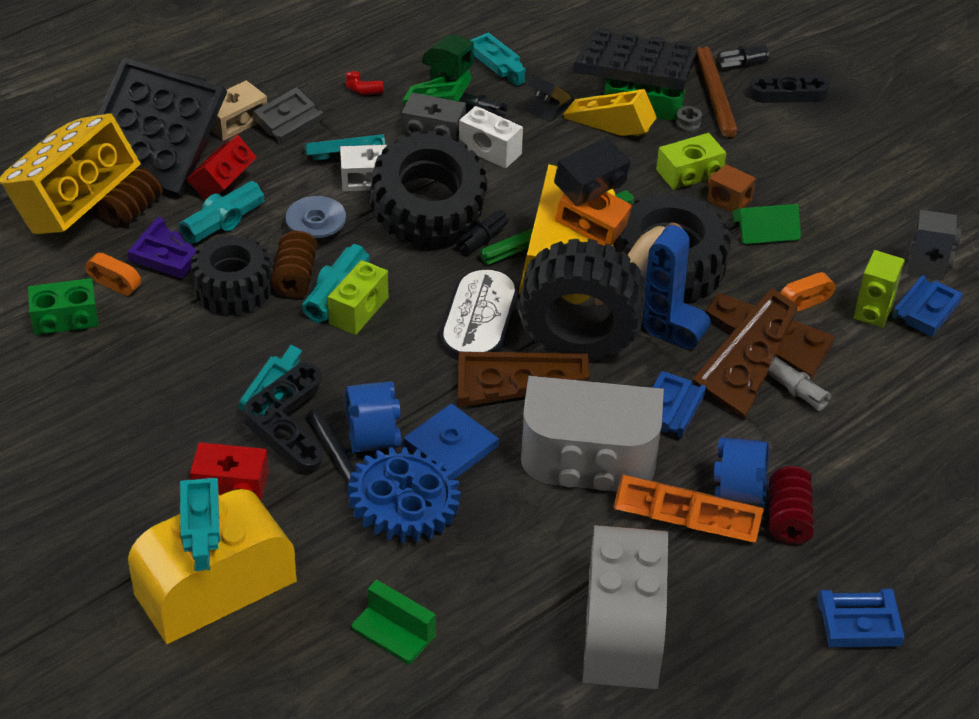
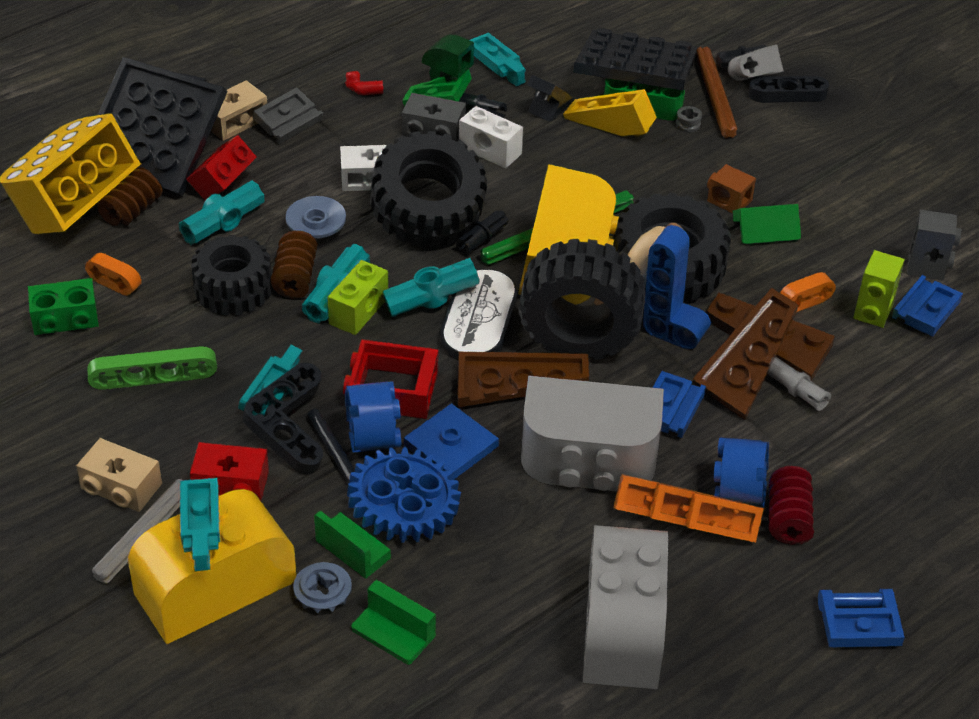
dark purple wing [127,217,196,278] -> none
teal hinge [304,134,385,160] -> none
black brick [554,137,631,207] -> none
orange brick [555,192,632,246] -> none
lime brick [656,133,726,190] -> none
none -> tan brick [76,438,162,512]
none -> bright green beam [87,347,217,389]
none -> light grey axle [92,479,183,584]
none -> sand blue gear [293,562,352,614]
none -> green panel [314,511,391,579]
none -> red window [343,339,438,419]
none -> teal piece [382,258,480,317]
none -> light grey piece [728,45,784,81]

